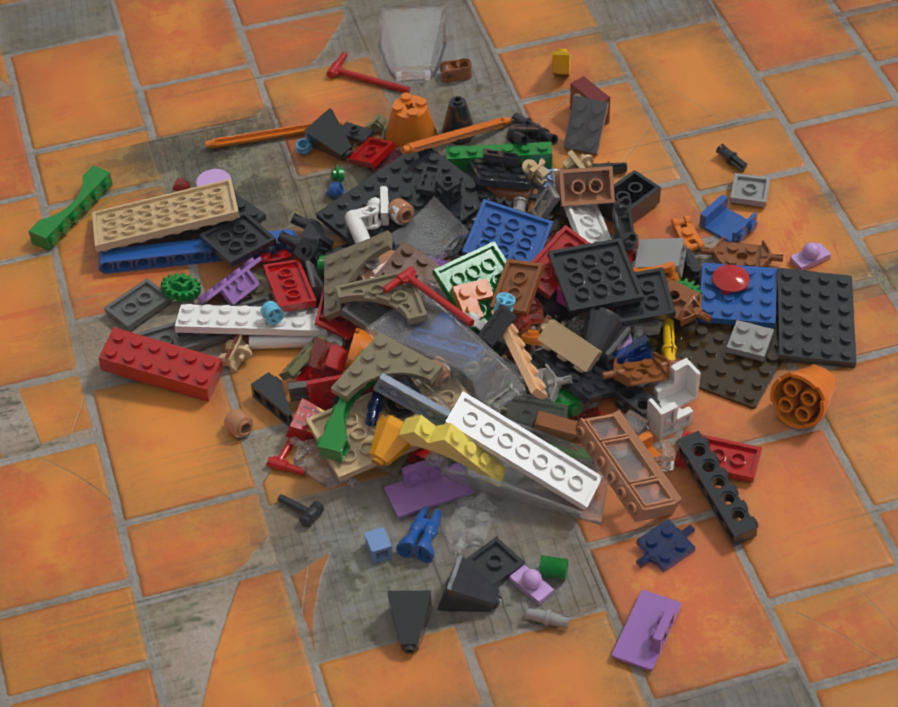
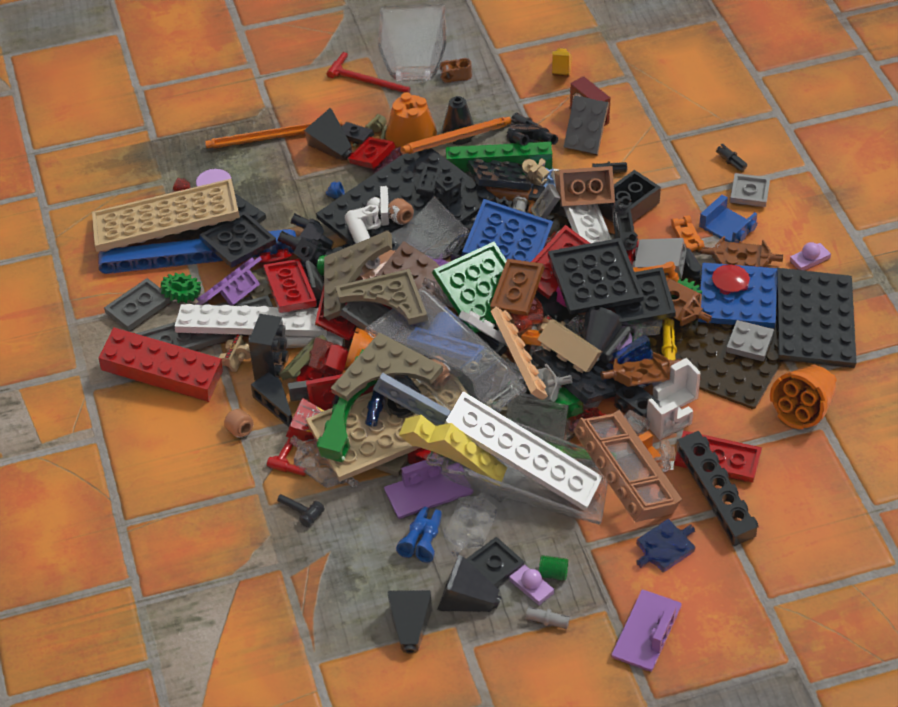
green arch [29,165,113,251] -> none
medium azure wheel [260,301,284,325] -> none
dark azure plate [296,138,312,155] -> none
green plate [331,164,344,182] -> none
medium blue brick [364,527,393,564] -> none
light orange cone [370,414,412,467] -> none
red bar [382,266,474,327] -> none
plate [451,279,494,324] -> none
black plate [478,304,517,347] -> none
black plate [482,148,519,167] -> none
medium azure wheel [494,292,515,312] -> none
dark orange panel [533,411,577,442] -> none
tan hips [562,150,594,169] -> none
none -> black brick [249,314,289,380]

